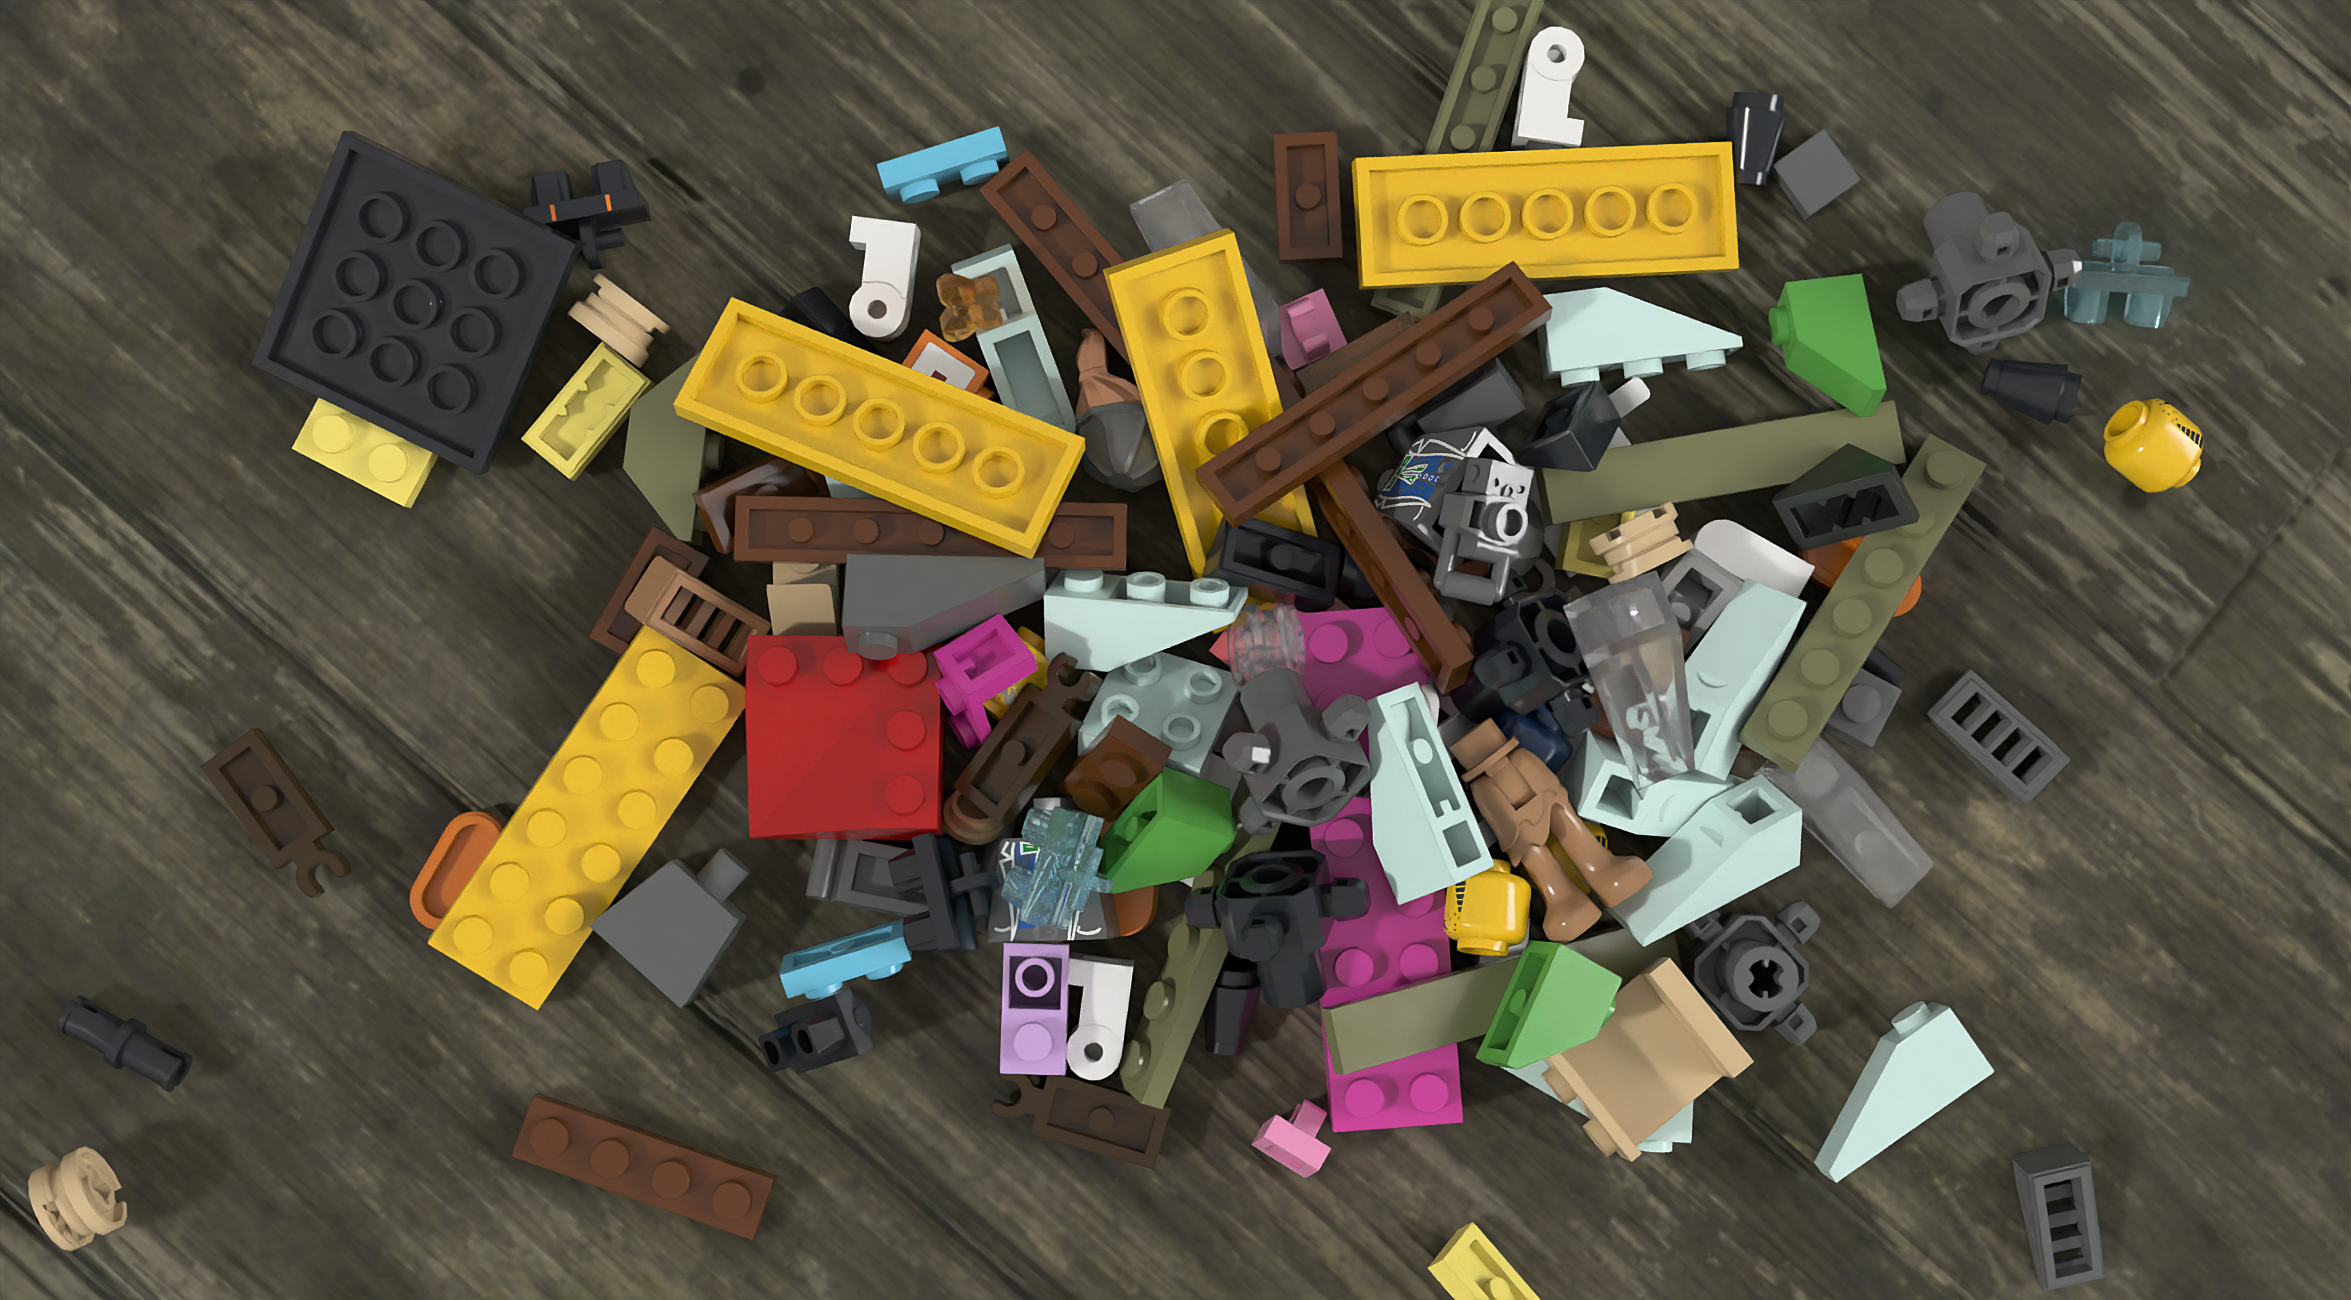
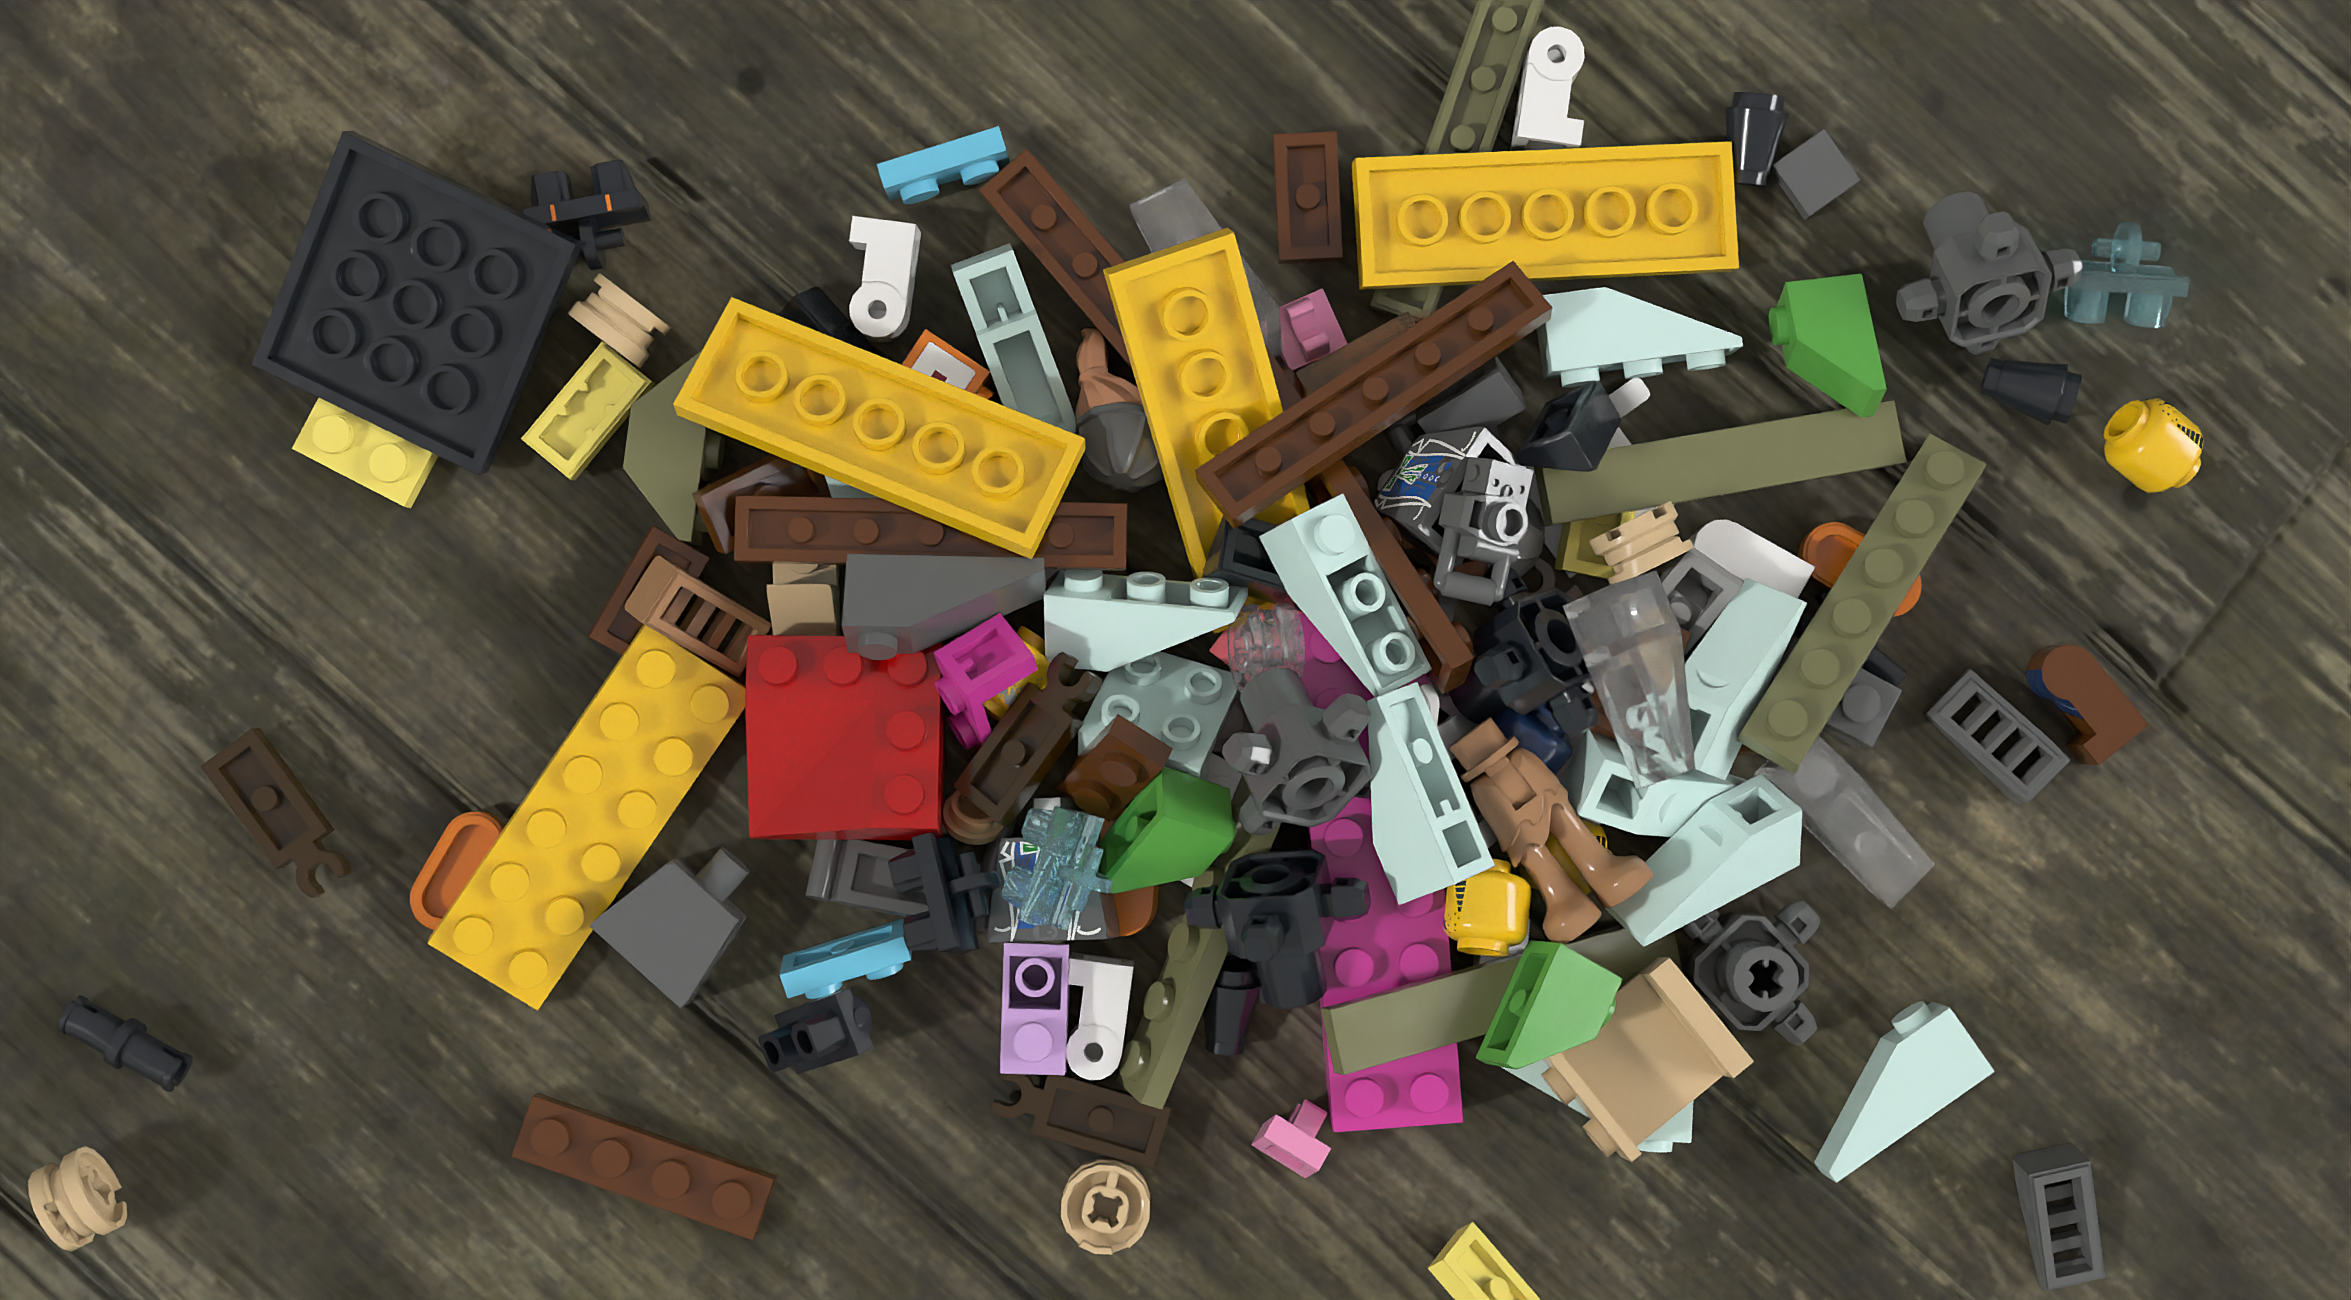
clear orange piece [936,273,1002,342] -> none
pearl dark grey slope [1772,443,1920,552] -> none
none -> tan wheel [1061,1157,1150,1255]
none -> light aqua slope [1259,494,1432,697]
none -> reddish brown leg [2026,644,2149,765]

